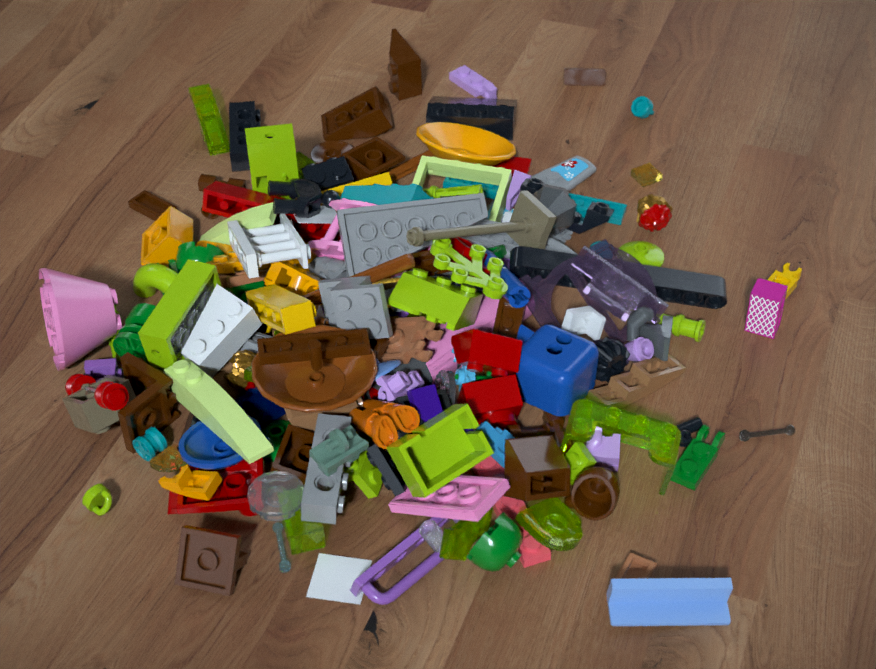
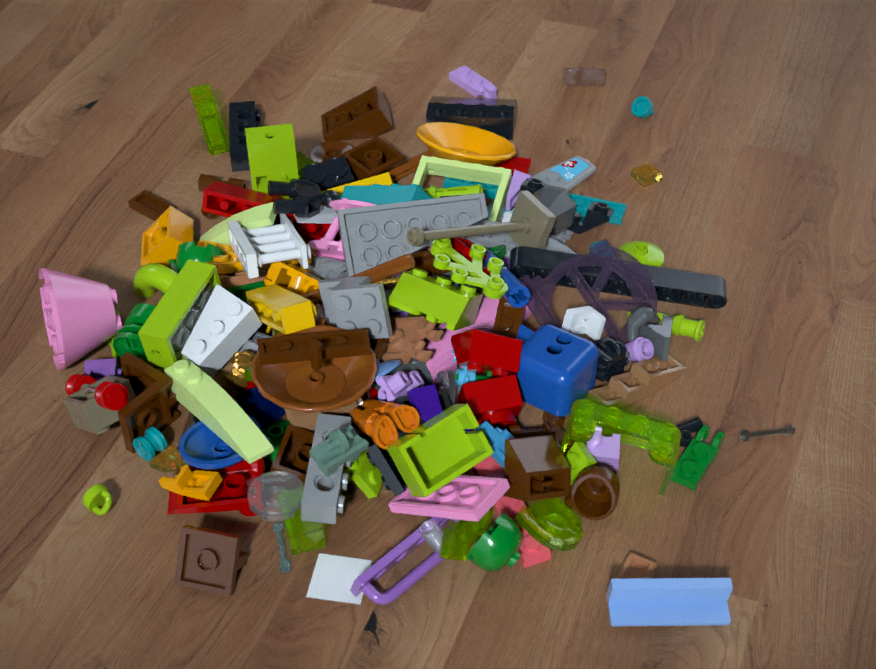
reddish brown slope [387,28,422,101] -> none
clear purple bracket [571,245,669,324] -> none
red piece [636,194,673,232] -> none
dark pink panel [744,278,788,339] -> none
yellow plate [767,263,802,300] -> none

